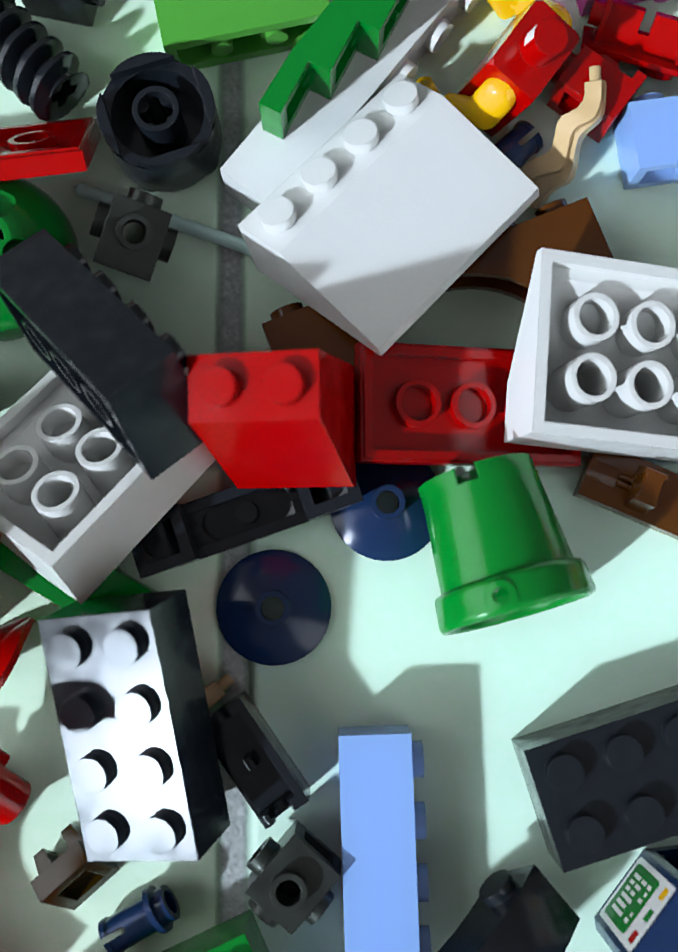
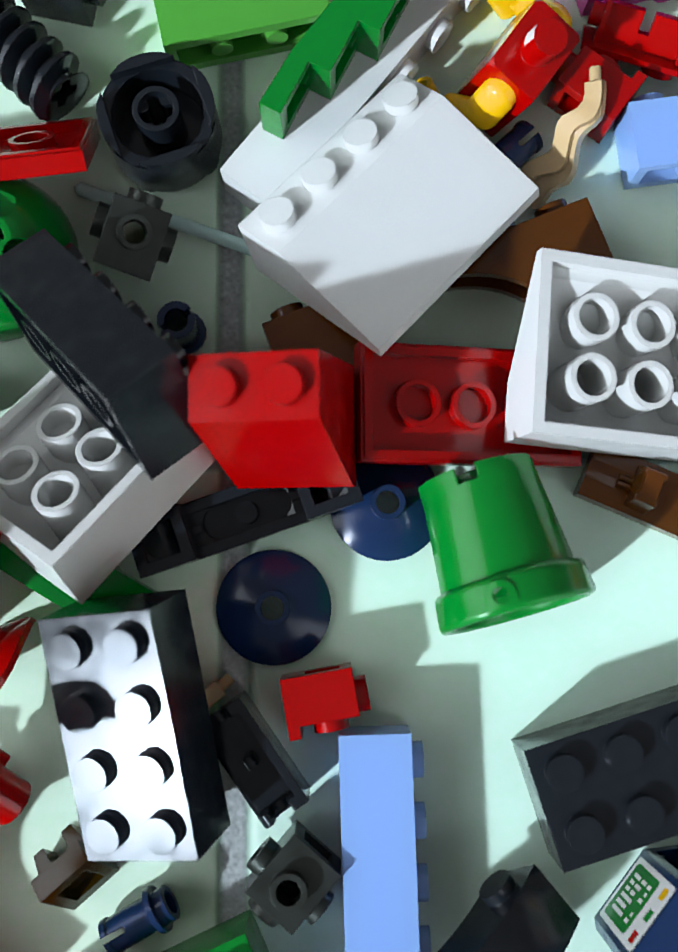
none -> dark blue pin [157,301,207,355]
none -> red brick [279,662,371,741]

